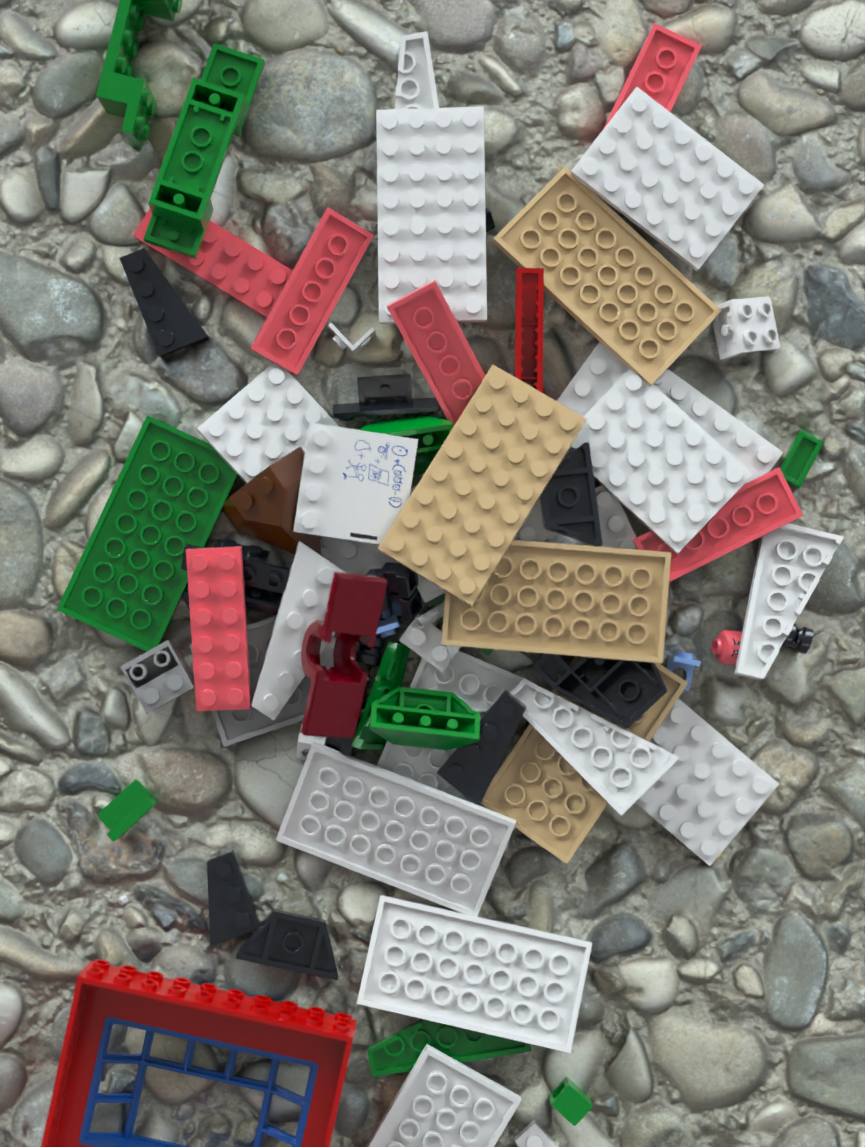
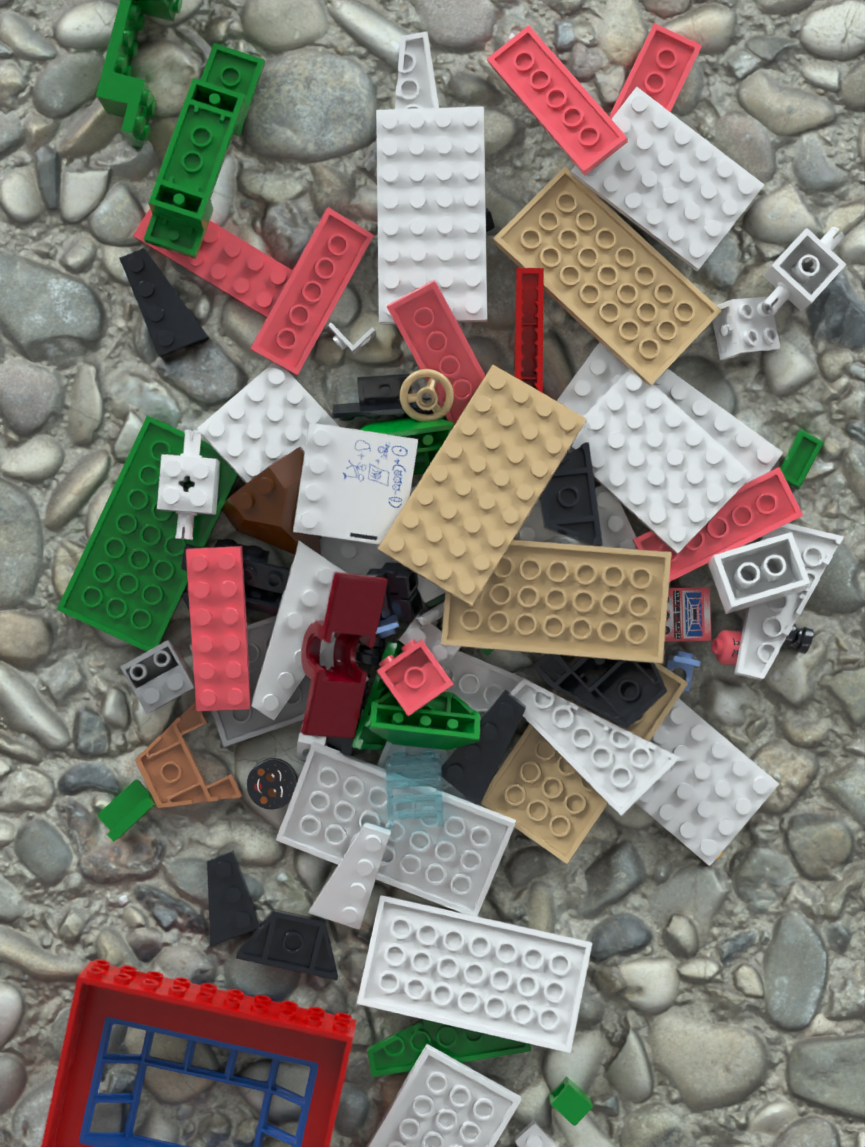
none -> nougat wing [135,702,243,808]
none -> white brick [157,430,221,540]
none -> black head [247,758,298,810]
none -> white wing [308,822,391,929]
none -> coral plate [377,639,454,717]
none -> clear light blue plate [386,751,443,829]
none -> tan piece [400,369,454,422]
none -> coral plate [487,25,628,176]
none -> tile [664,587,711,642]
none -> white brick [708,532,811,614]
none -> white brick [762,227,847,315]

